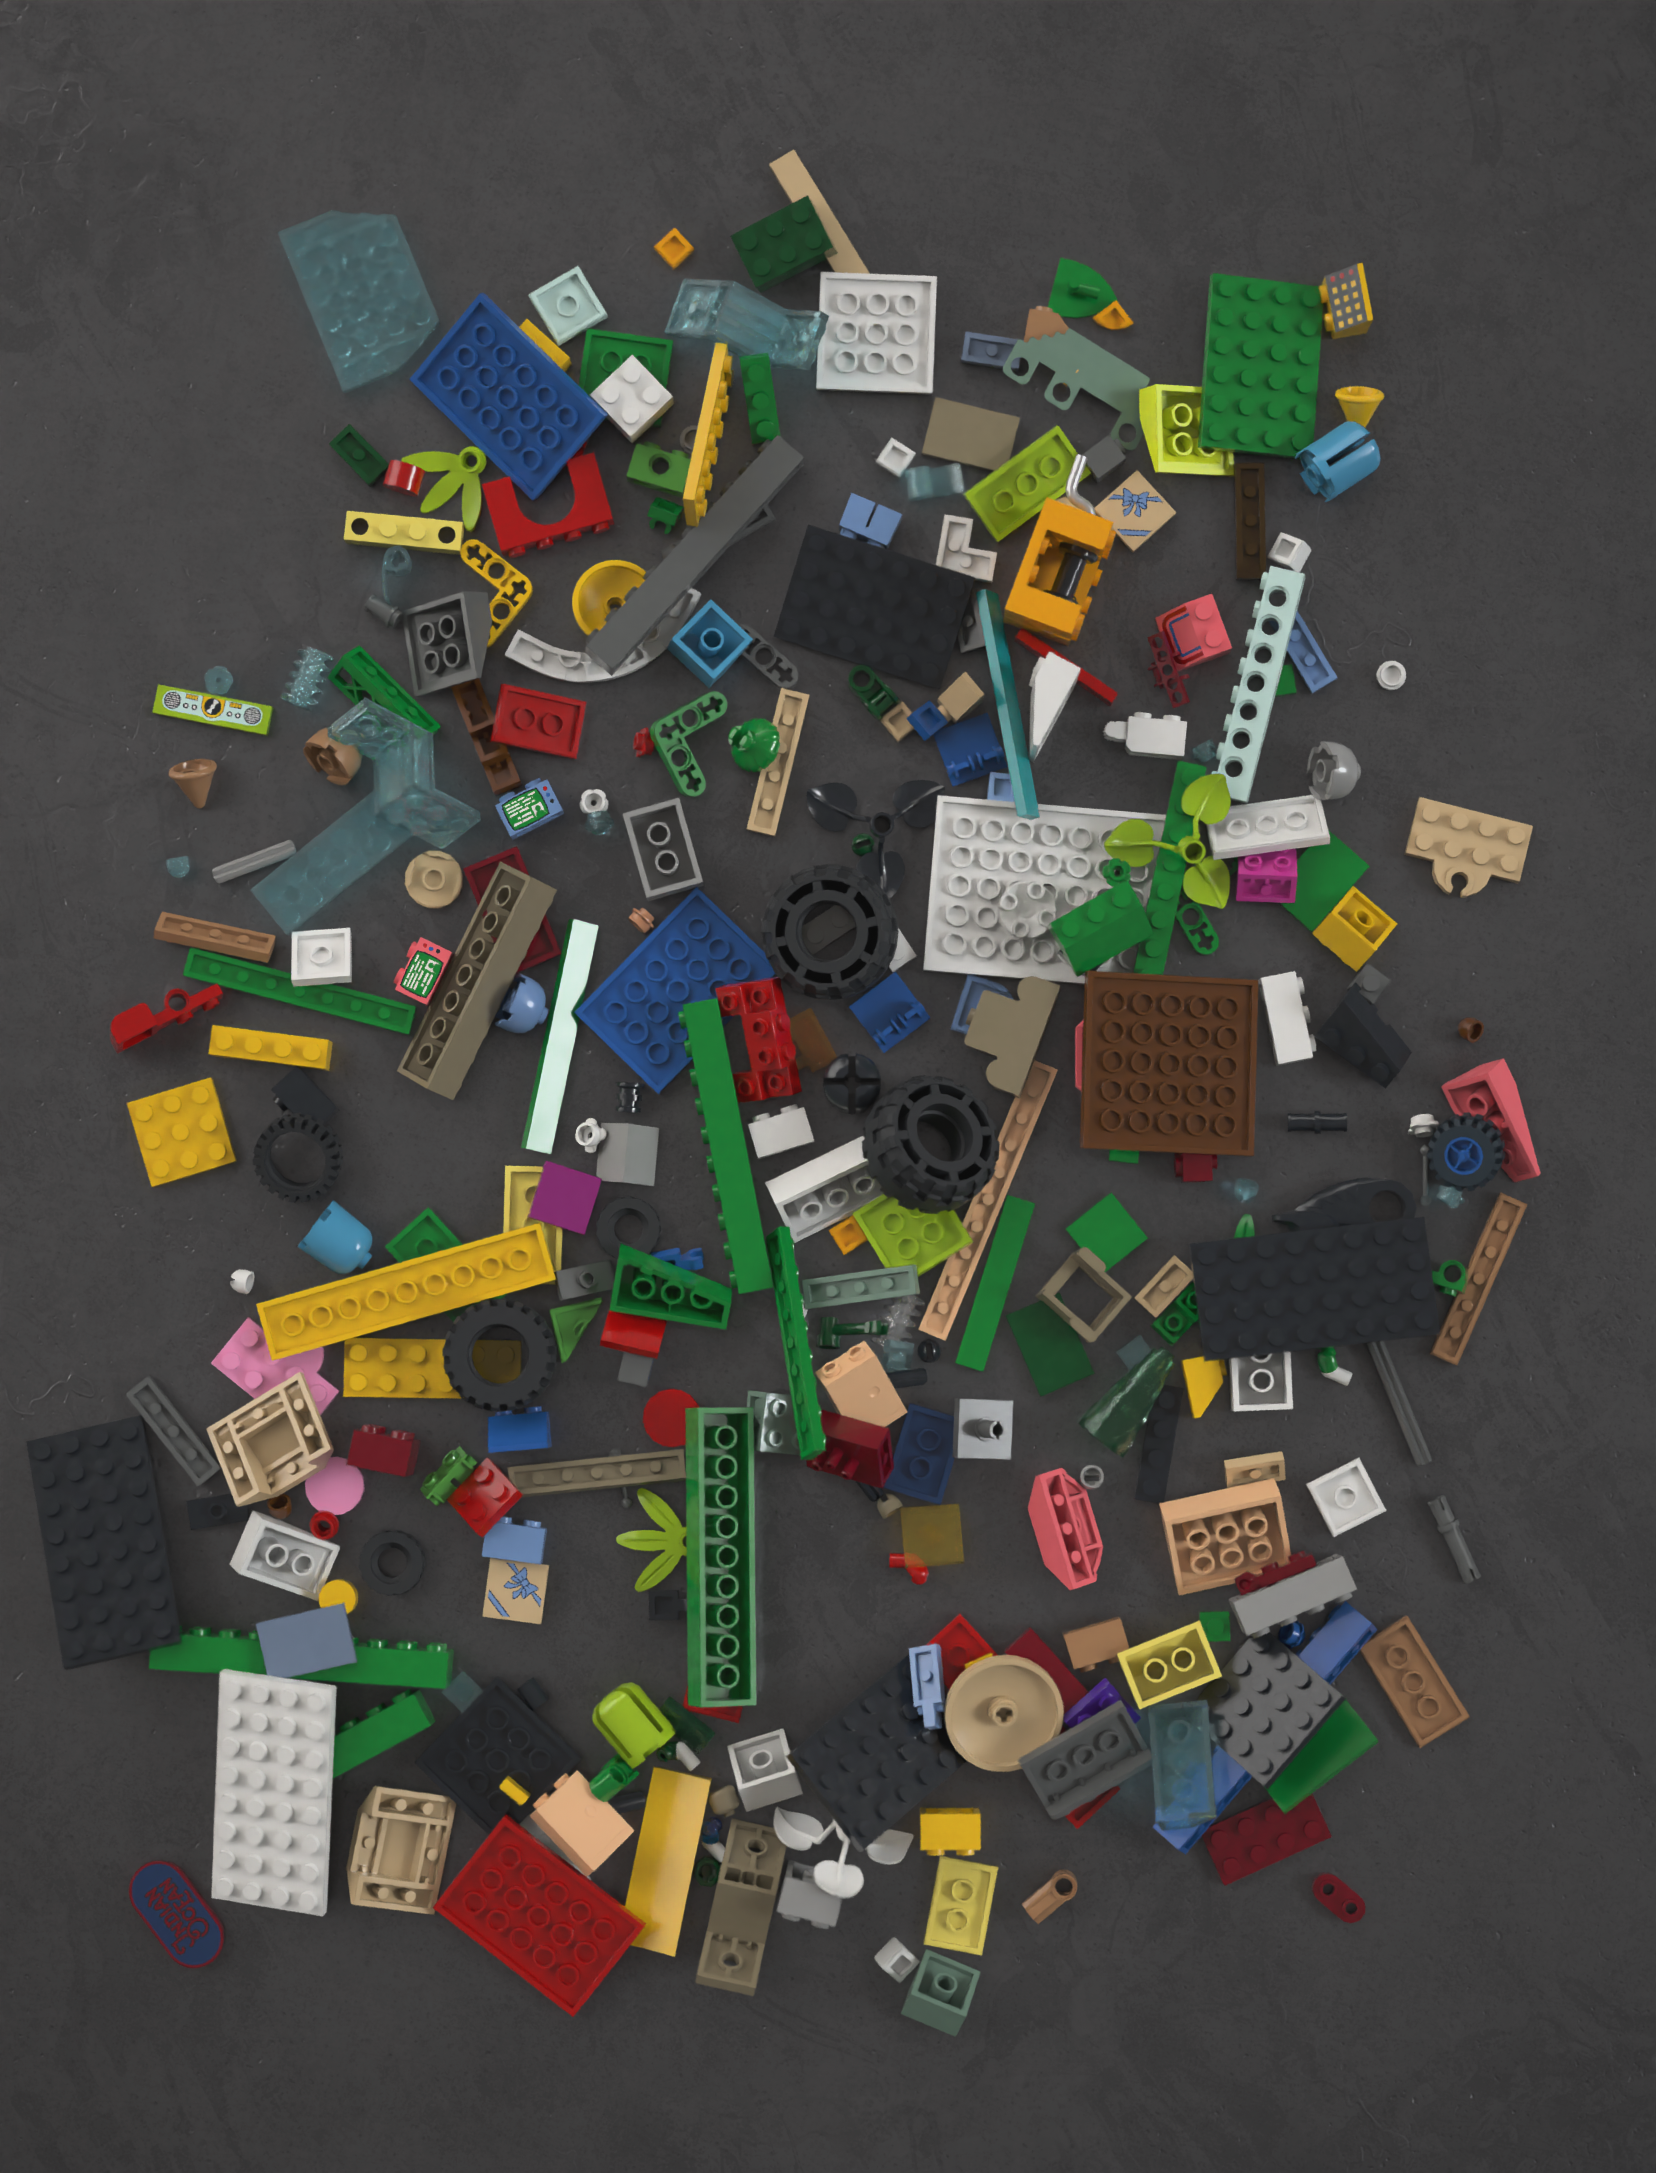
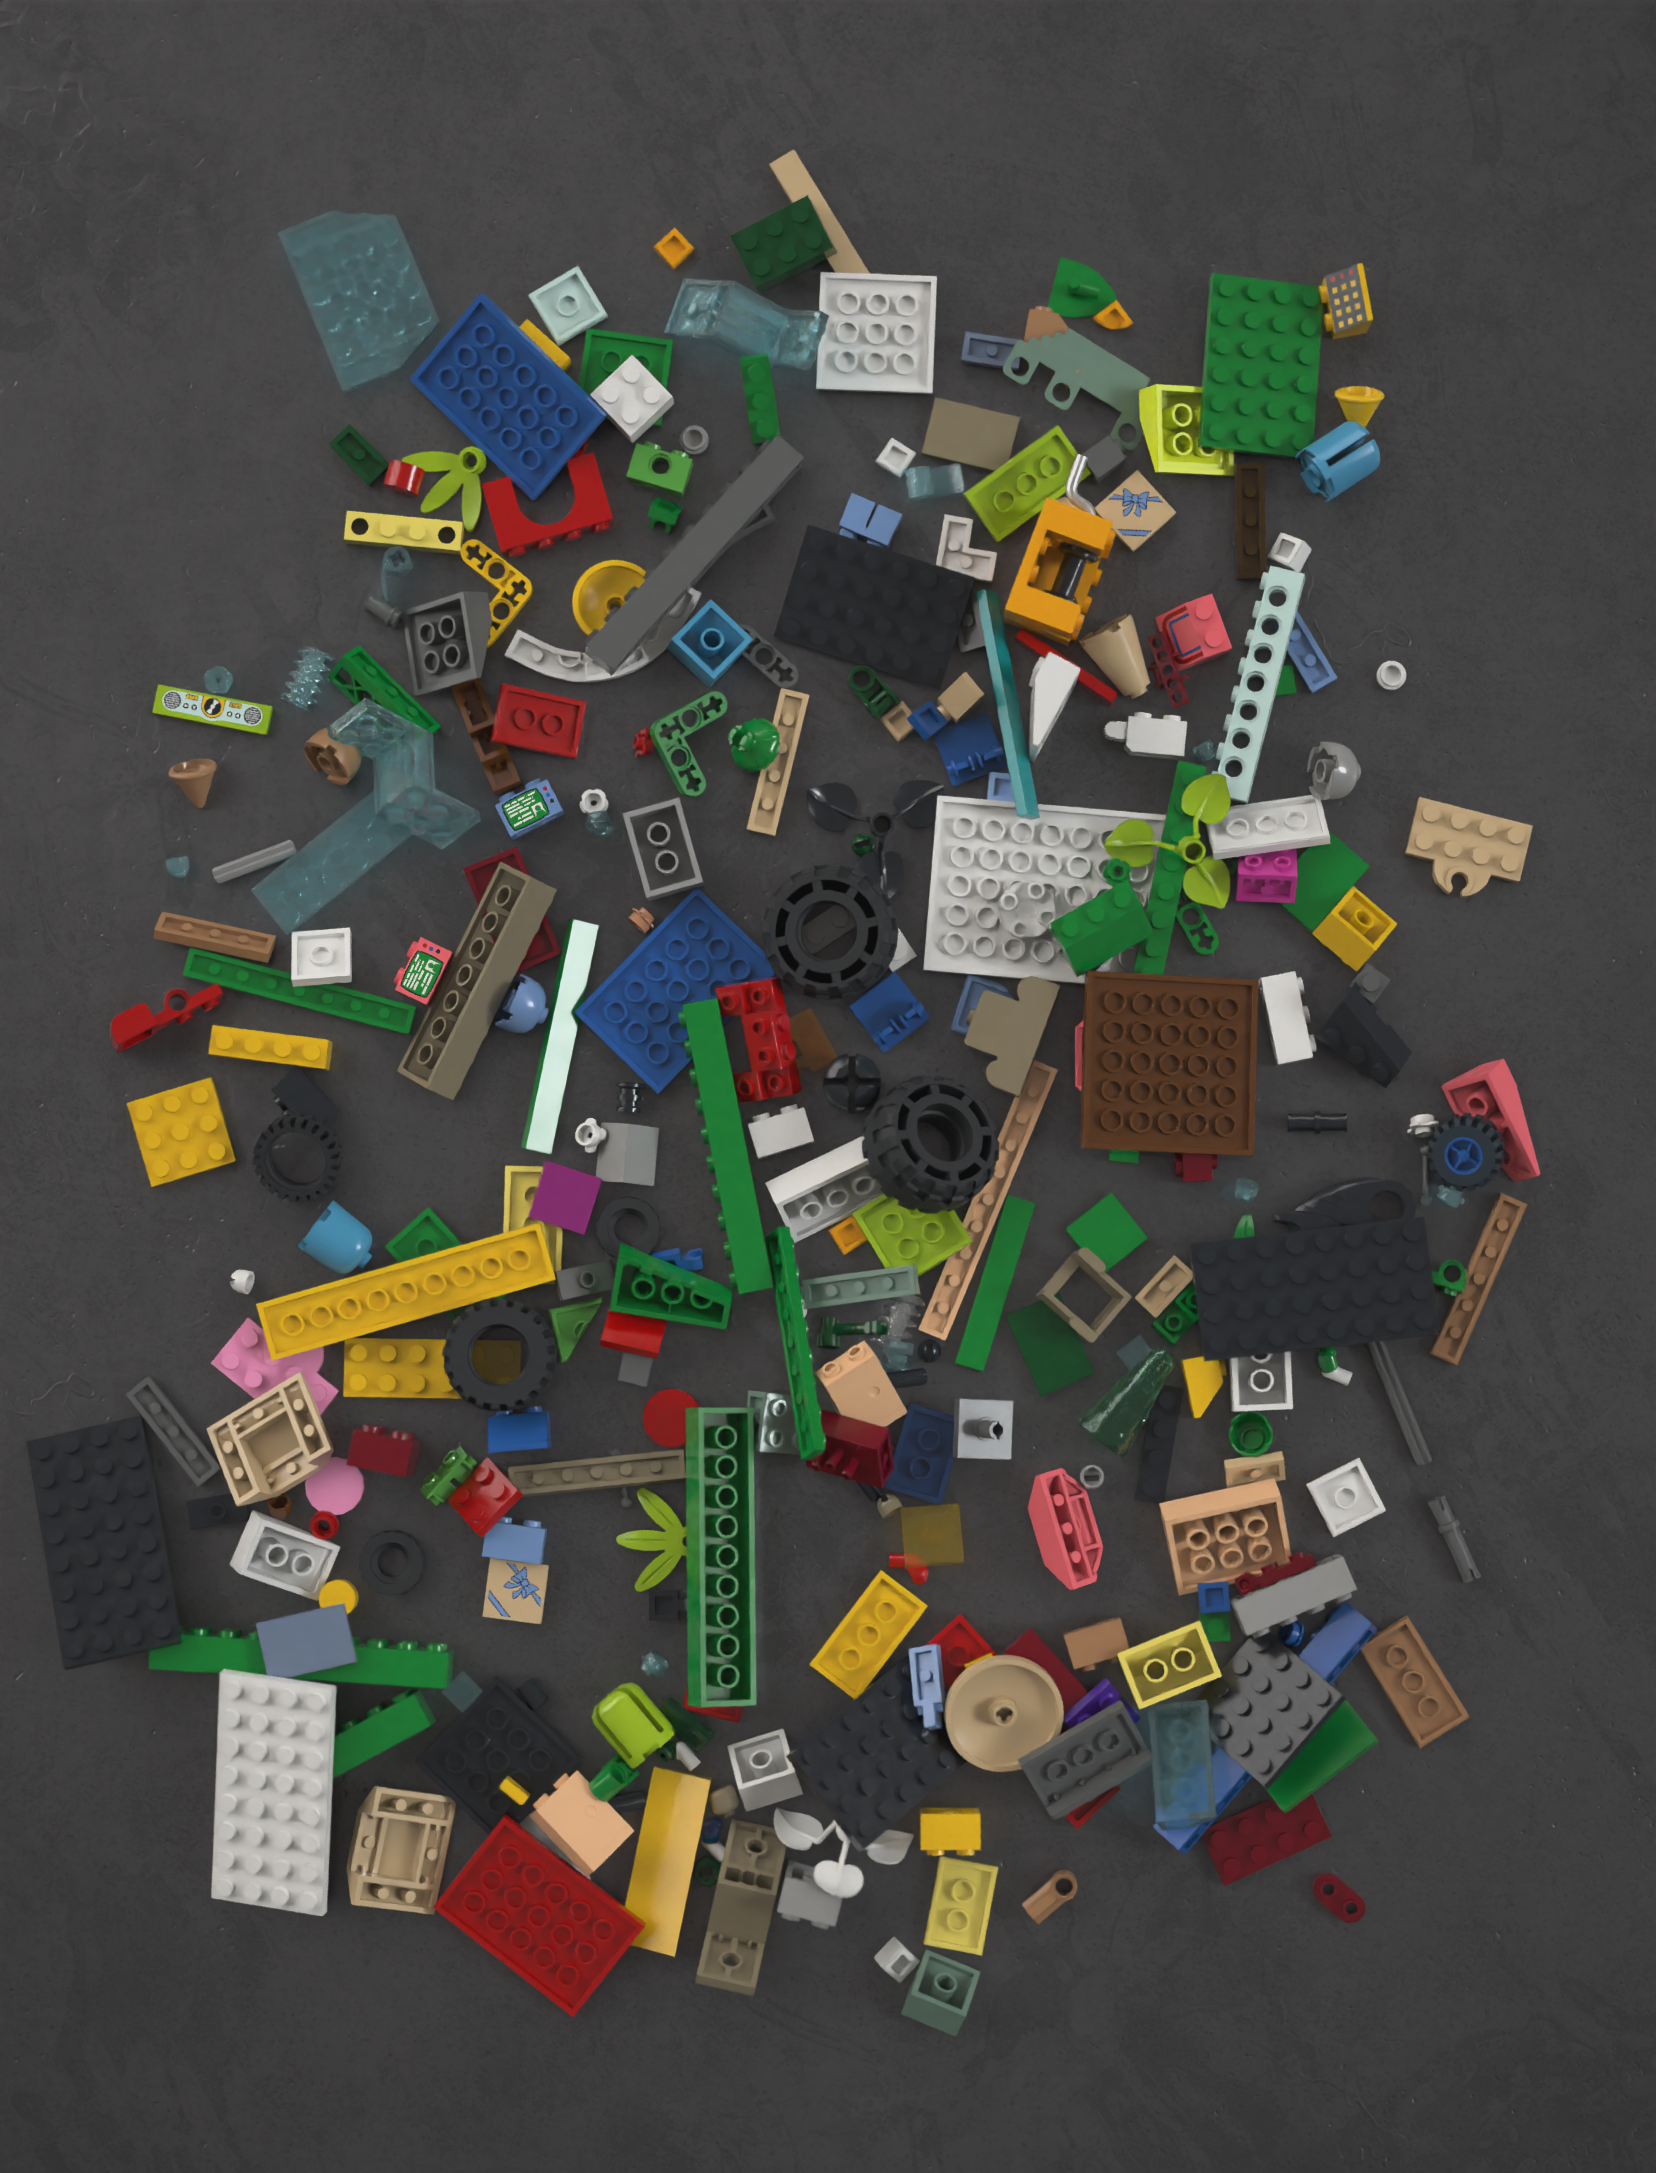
tile [129,1860,225,1968] -> none
tan tile [405,851,463,909] -> none
yellow plate [683,342,734,527] -> none
reddish brown hinge [1458,1017,1484,1043] -> none
none -> clear light blue plate [641,1650,669,1677]
none -> yellow plate [809,1570,928,1699]
none -> tan cone [1079,614,1150,699]
none -> blue plate [1197,1581,1231,1614]
none -> green hair [1228,1411,1273,1457]

